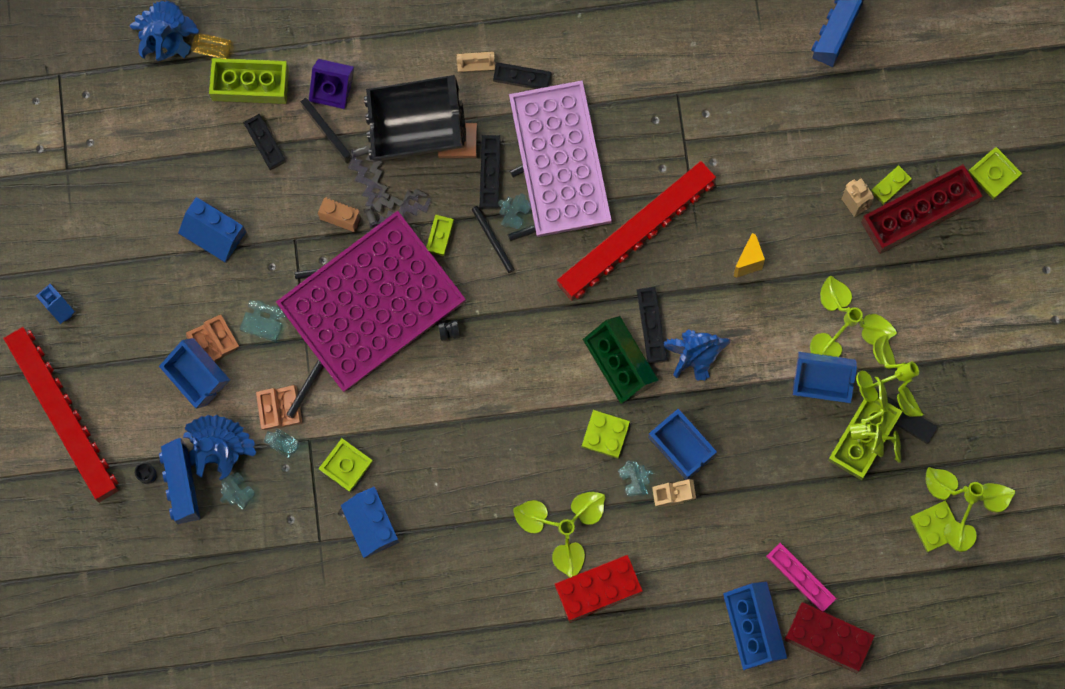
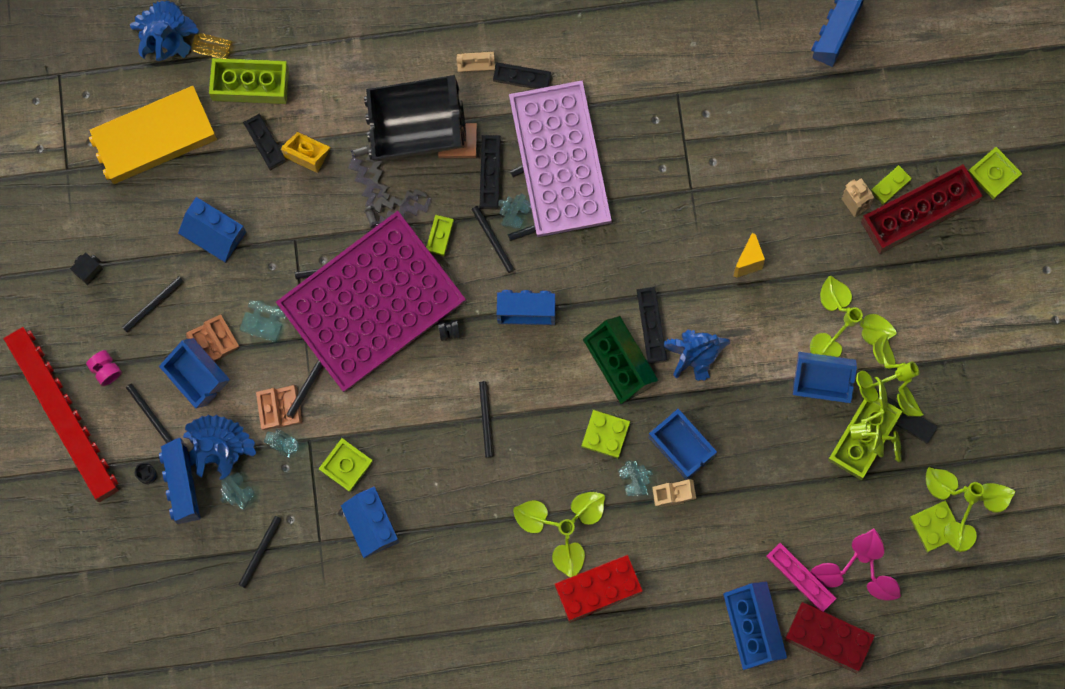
blue slope [36,284,75,324] -> none
black tile [300,98,352,164] -> none
dark purple slope [309,59,354,109] -> none
medium nougat brick [318,197,361,232] -> none
red brick [557,161,716,301] -> none
none -> black brick [70,252,103,285]
none -> dark pink wheel [86,350,122,386]
none -> yellow brick [89,86,217,184]
none -> black bar [122,276,184,332]
none -> black bar [126,383,173,444]
none -> black bar [238,516,282,588]
none -> yellow slope [281,132,331,173]
none -> black bar [479,381,493,458]
none -> blue piece [497,290,556,325]
none -> dark pink plant [810,528,901,601]

